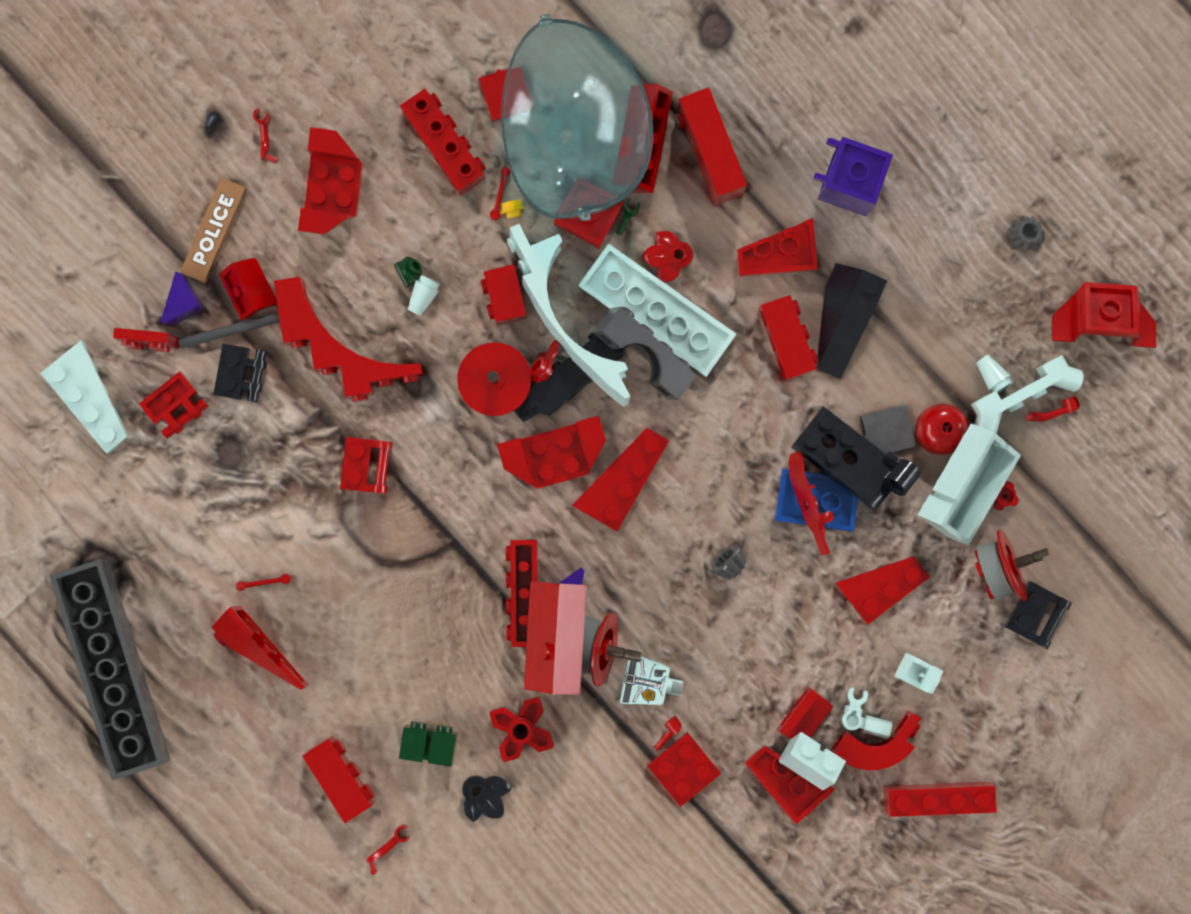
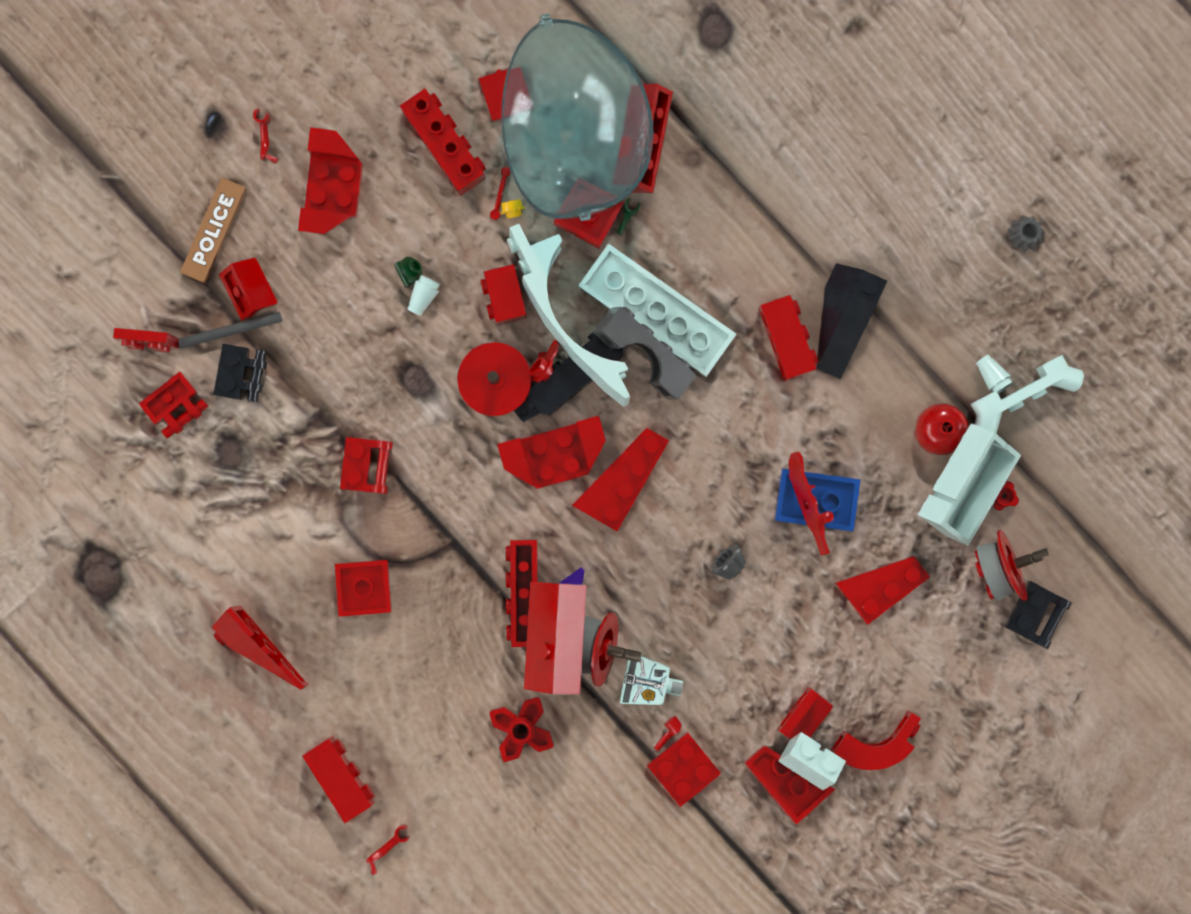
light aqua wing [41,340,129,454] -> none
dark grey brick [49,559,171,780] -> none
dark purple slope [160,272,204,327] -> none
red hinge [236,574,291,591] -> none
red arch [274,277,424,402] -> none
dark green piece [399,721,458,767] -> none
black plate [462,775,511,822] -> none
red plate [642,231,694,283] -> none
red brick [675,87,747,207] -> none
red wing [737,218,818,277] -> none
black hinge [791,406,921,512] -> none
dark purple container [813,137,893,216] -> none
light aqua bar [840,687,892,739] -> none
flat silver piece [861,405,916,454] -> none
red brick [883,782,997,817] -> none
light aqua bracket [895,653,943,694] -> none
red piece [1026,396,1080,422] -> none
red piece [1052,282,1156,348] -> none
none -> red plate [334,560,392,617]

